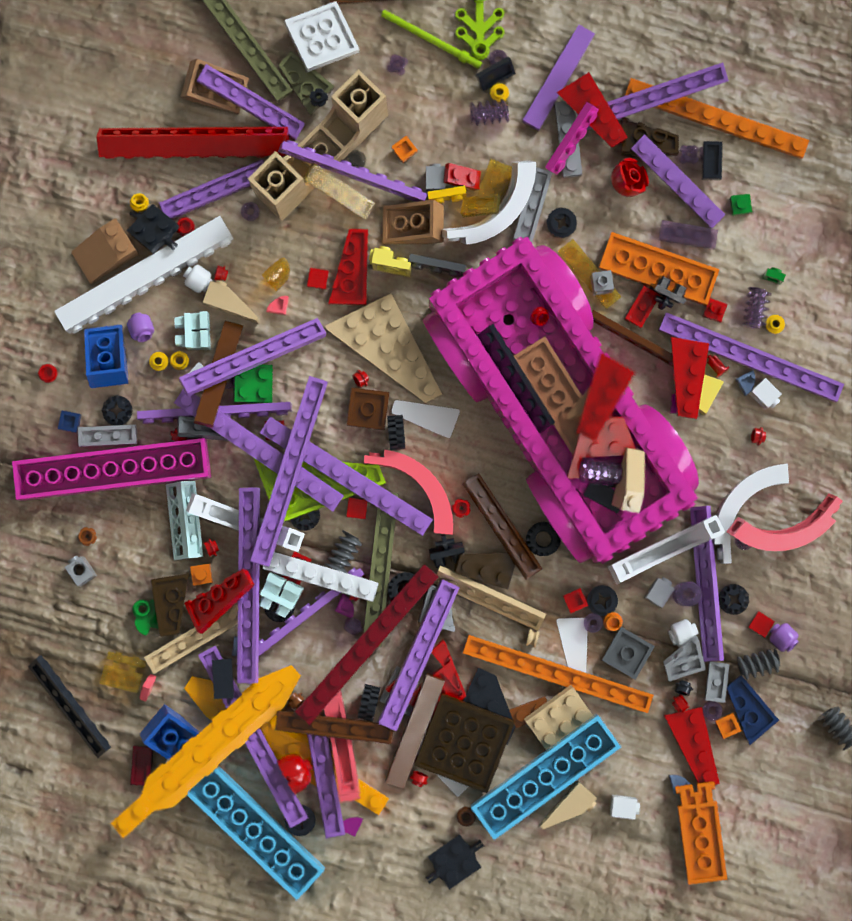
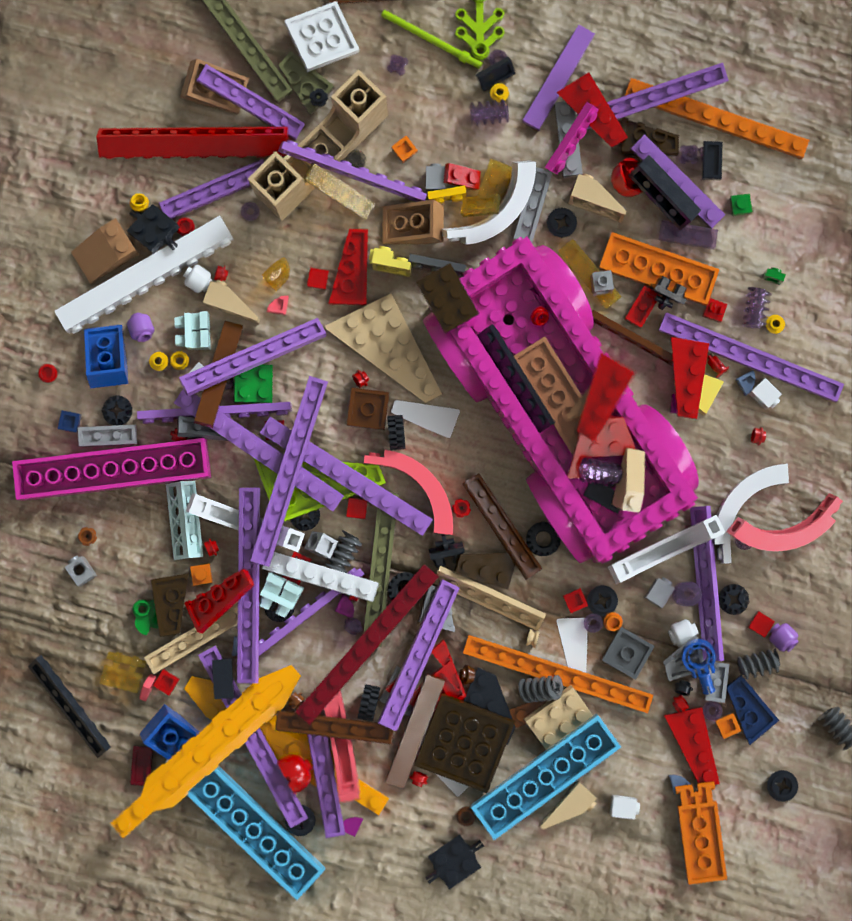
none -> red plate [153,669,180,696]
none -> light grey brick [304,531,338,559]
none -> dark brown plate [416,263,479,334]
none -> reddish brown plate [459,665,475,685]
none -> dark grey piece [518,675,563,703]
none -> tan slope [568,174,627,223]
none -> black brick [628,155,701,231]
none -> blue pin [681,639,716,695]
none -> black gear [767,770,798,802]

